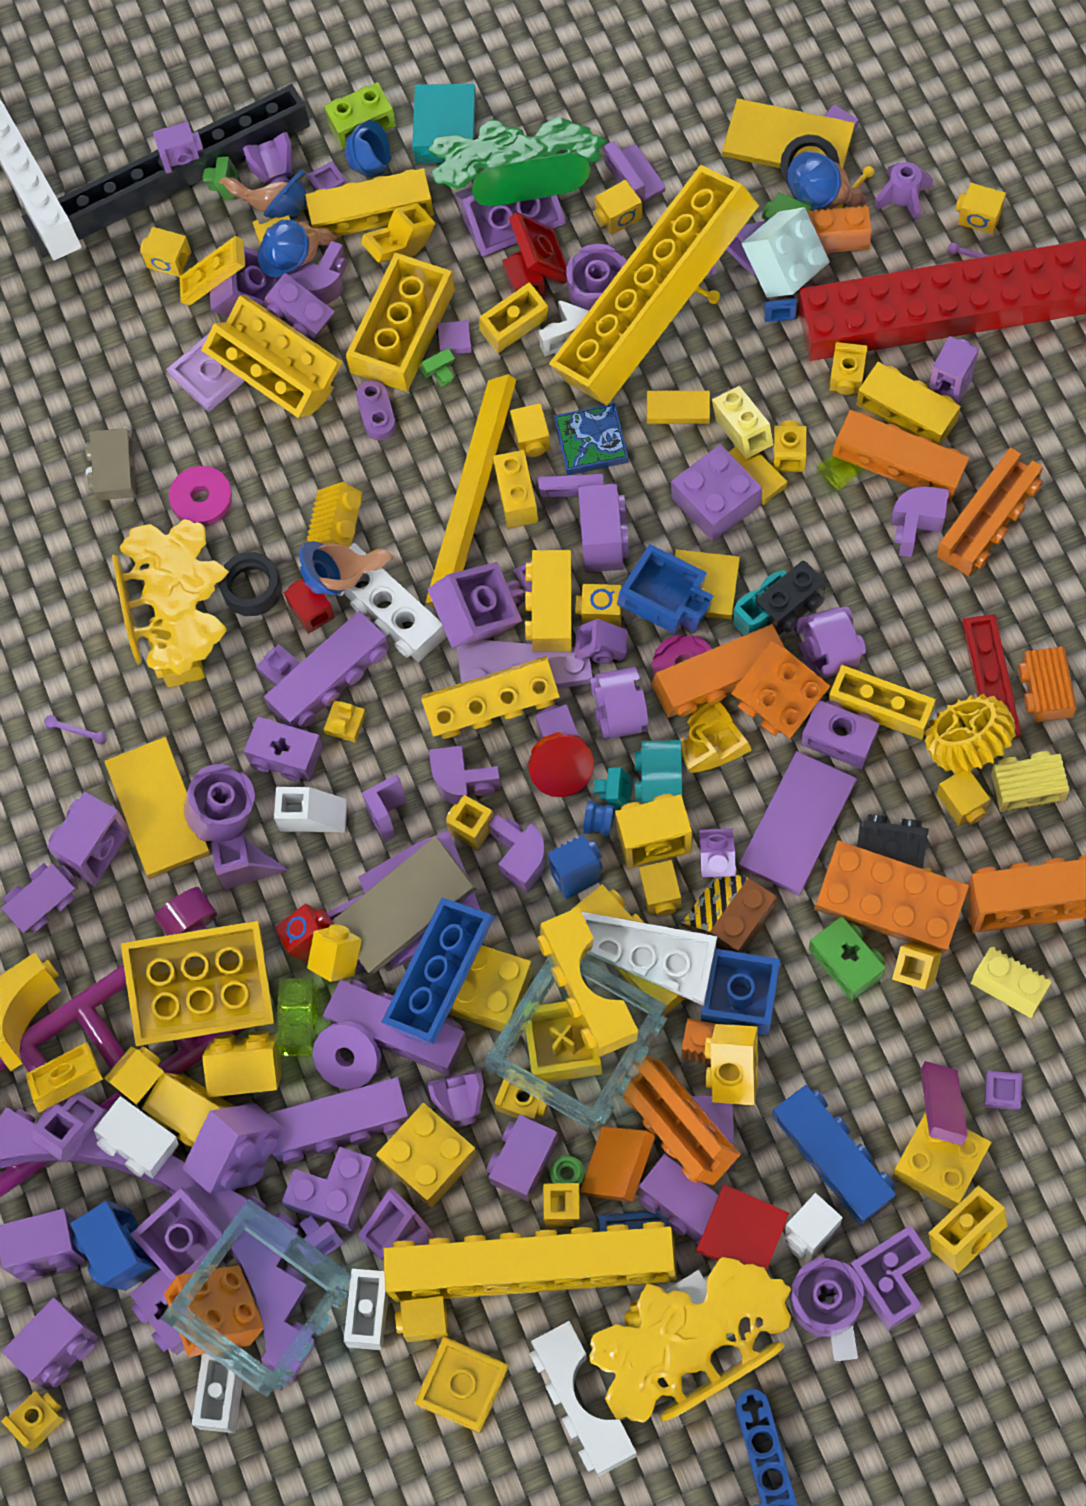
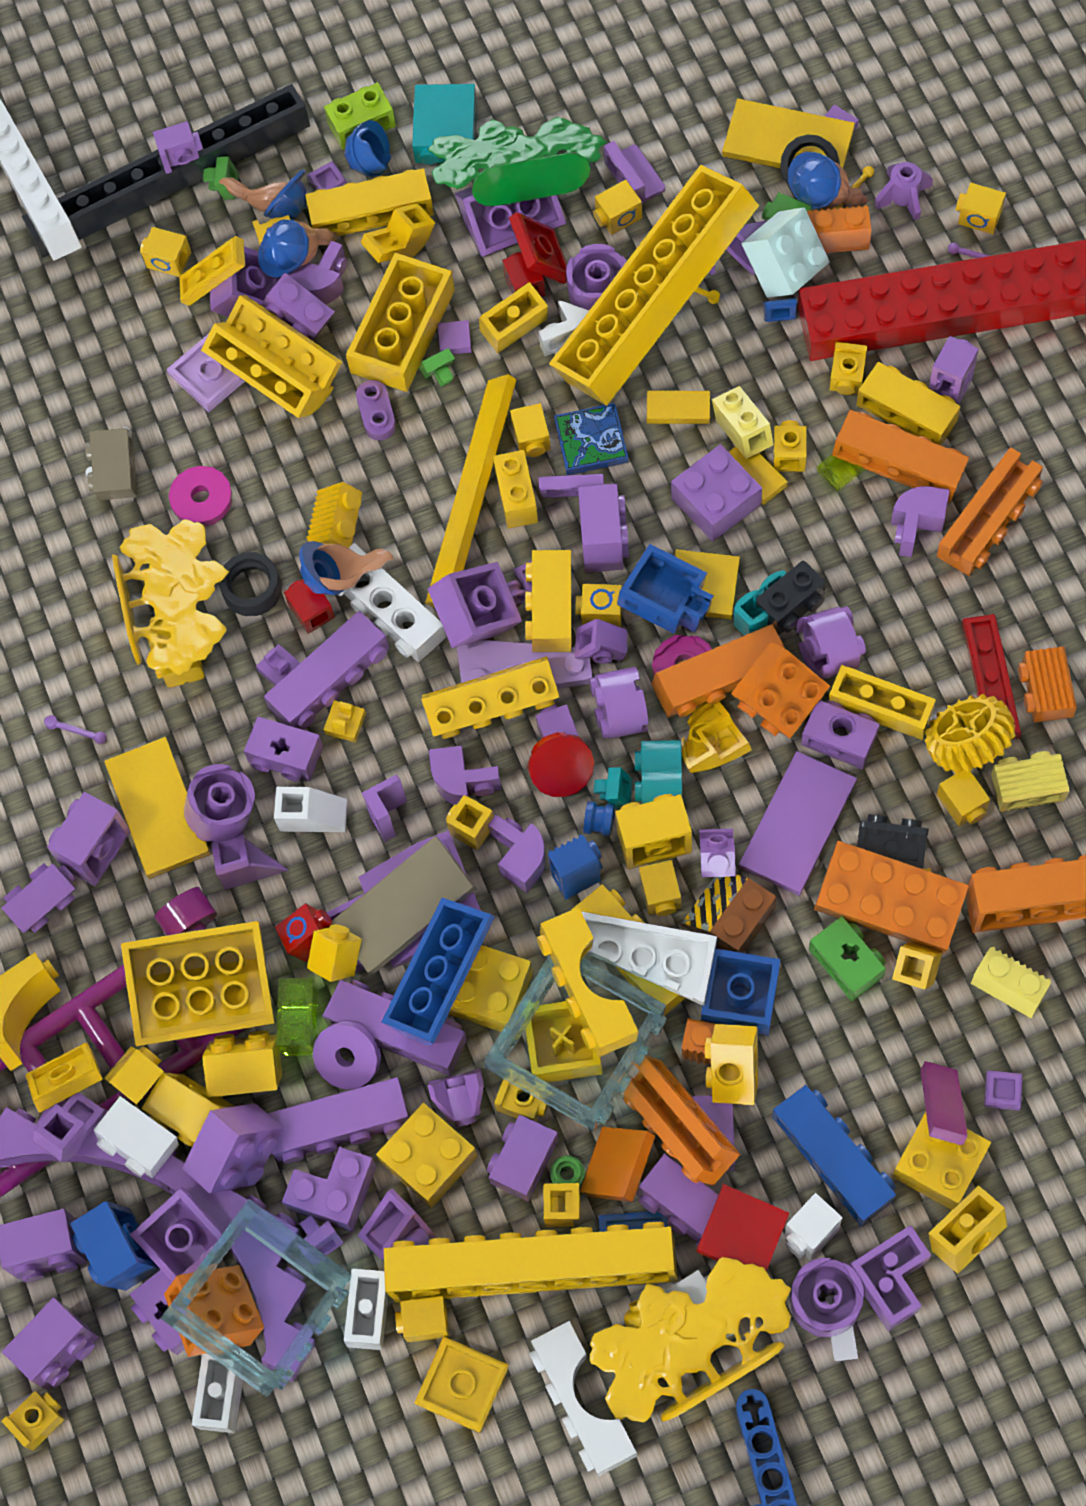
medium lavender brick [243,132,293,186] -> none

